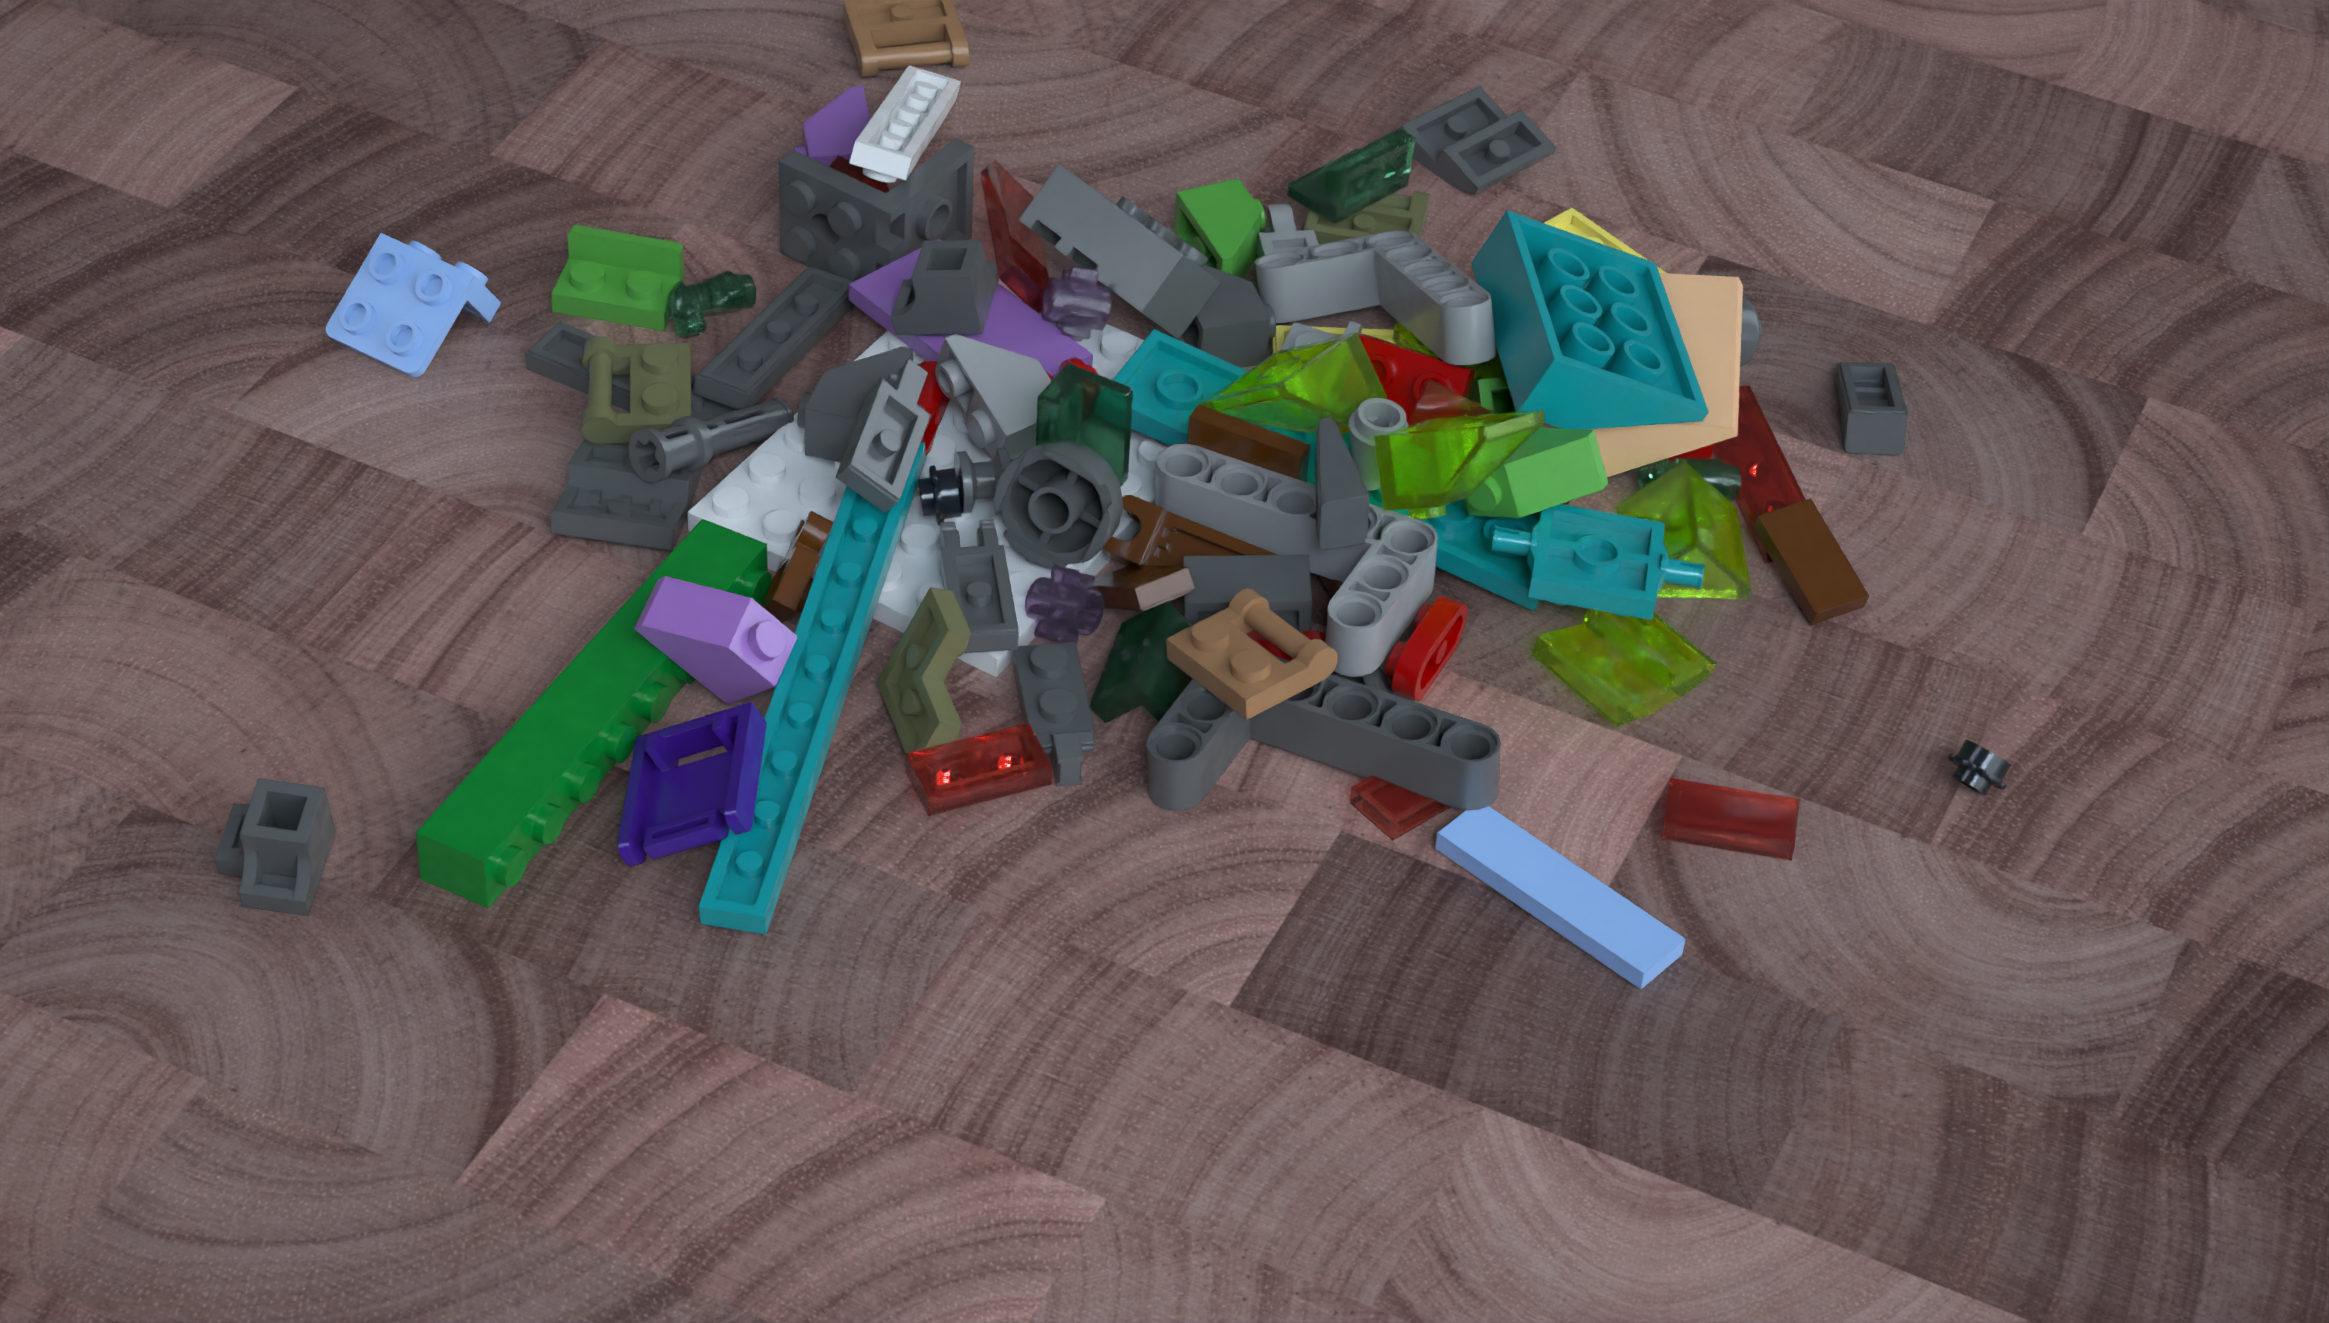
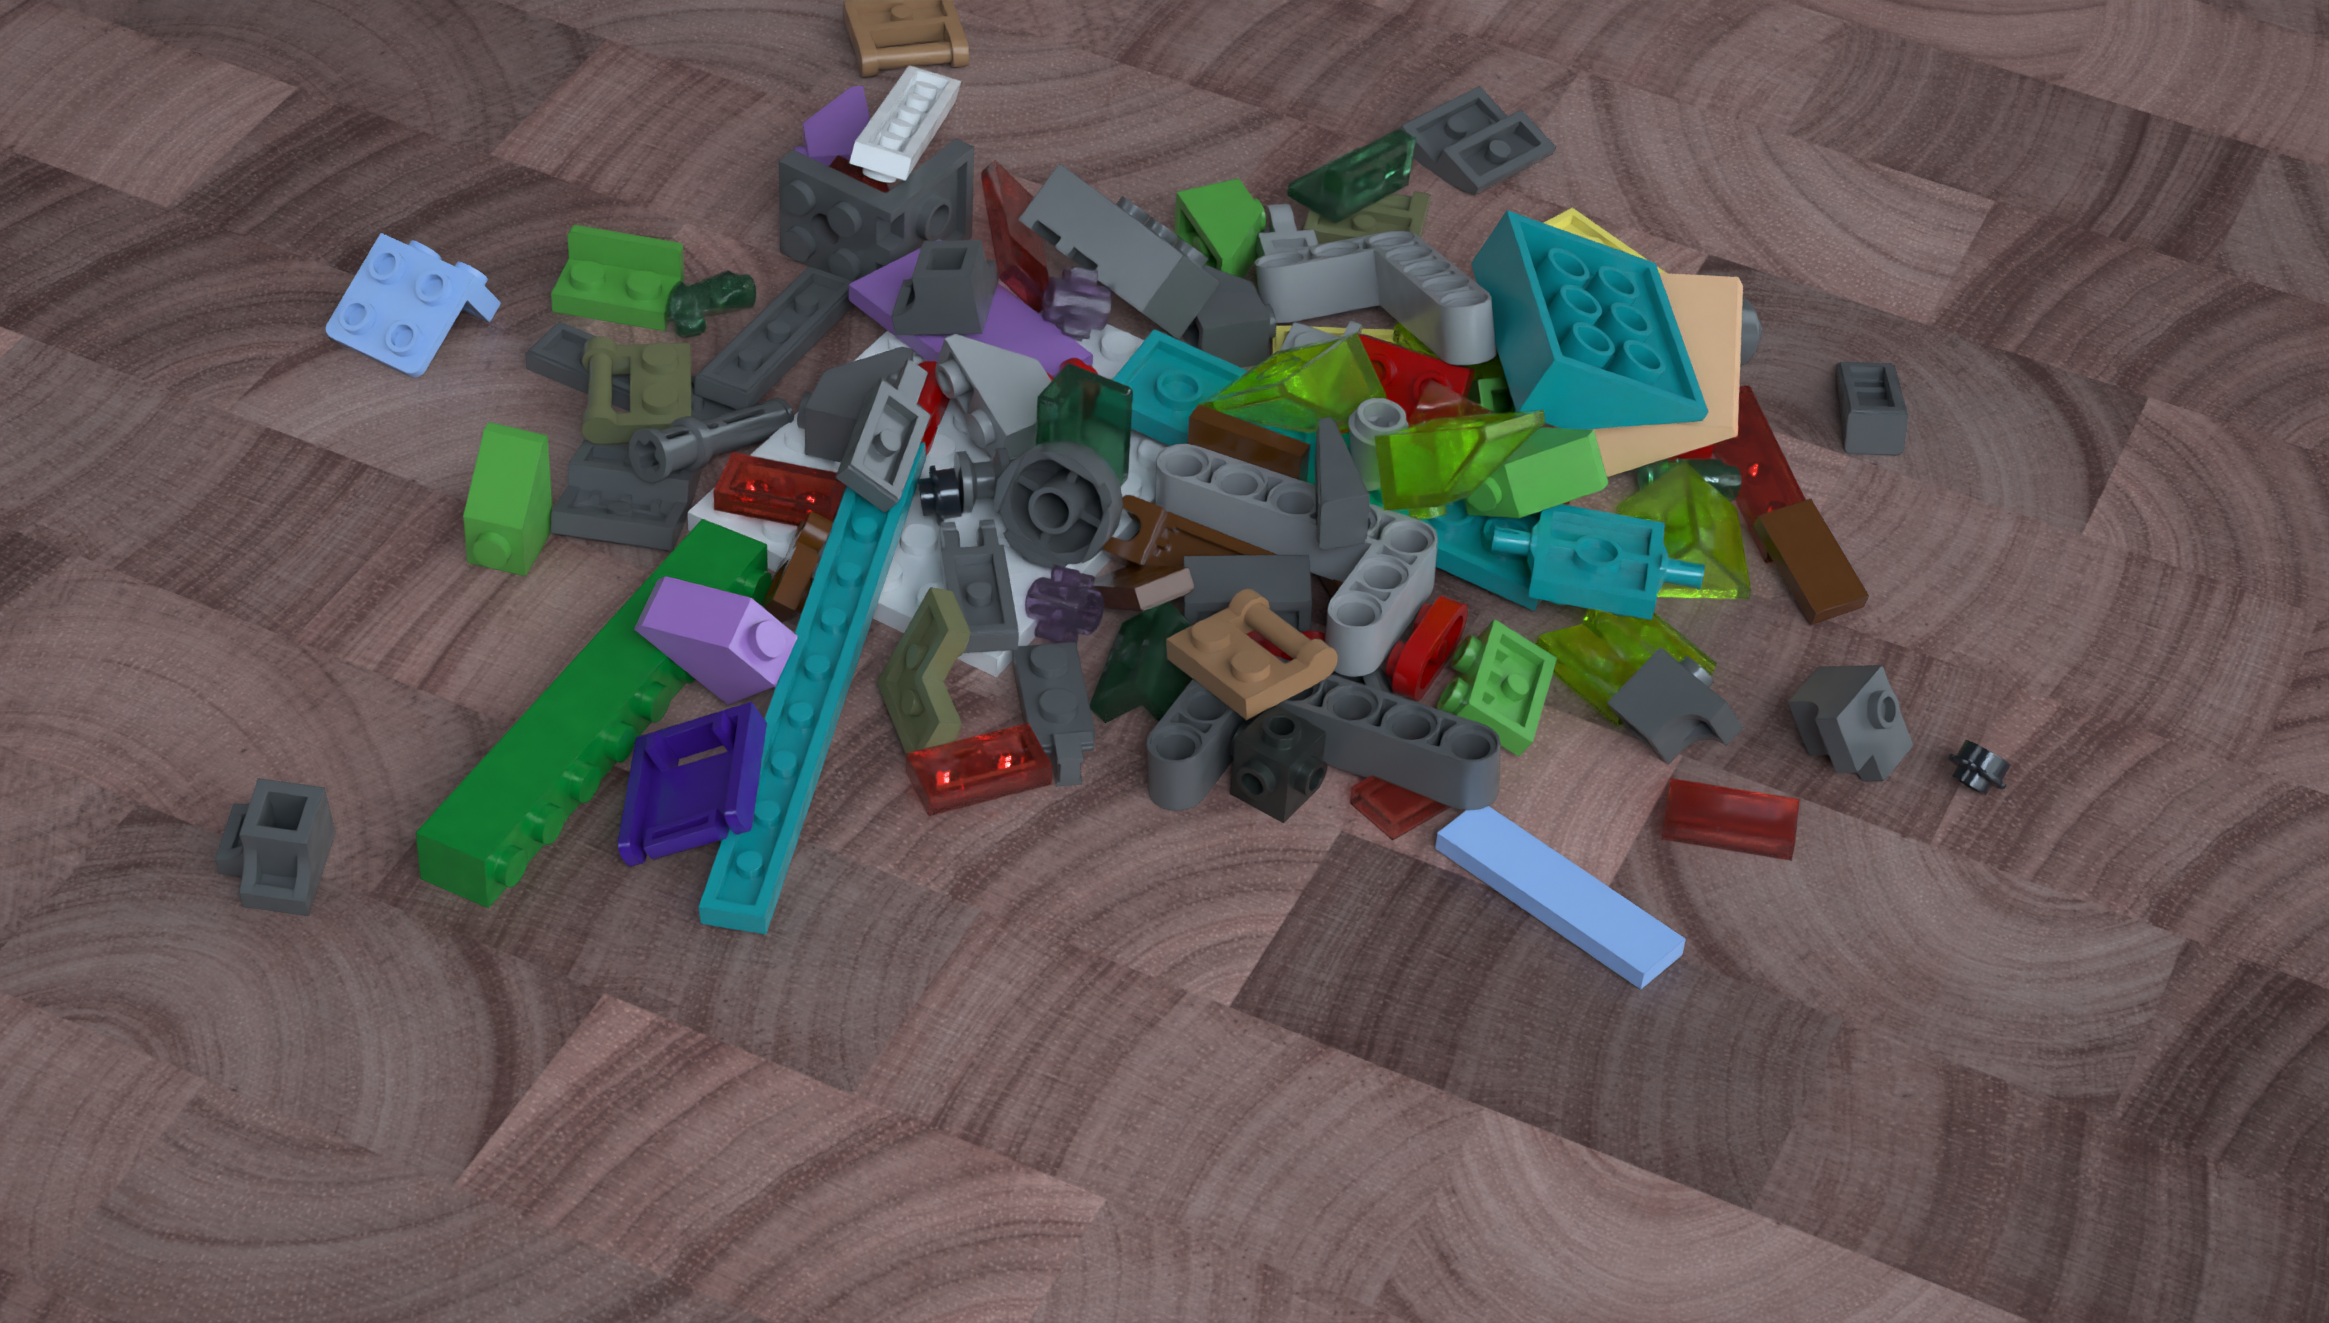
none -> bright green slope [463,422,552,577]
none -> clear red plate [713,452,847,533]
none -> pearl dark grey brick [1230,705,1327,824]
none -> bright green bracket [1437,619,1557,756]
none -> dark grey brick [1607,647,1744,765]
none -> dark grey brick [1788,665,1914,781]

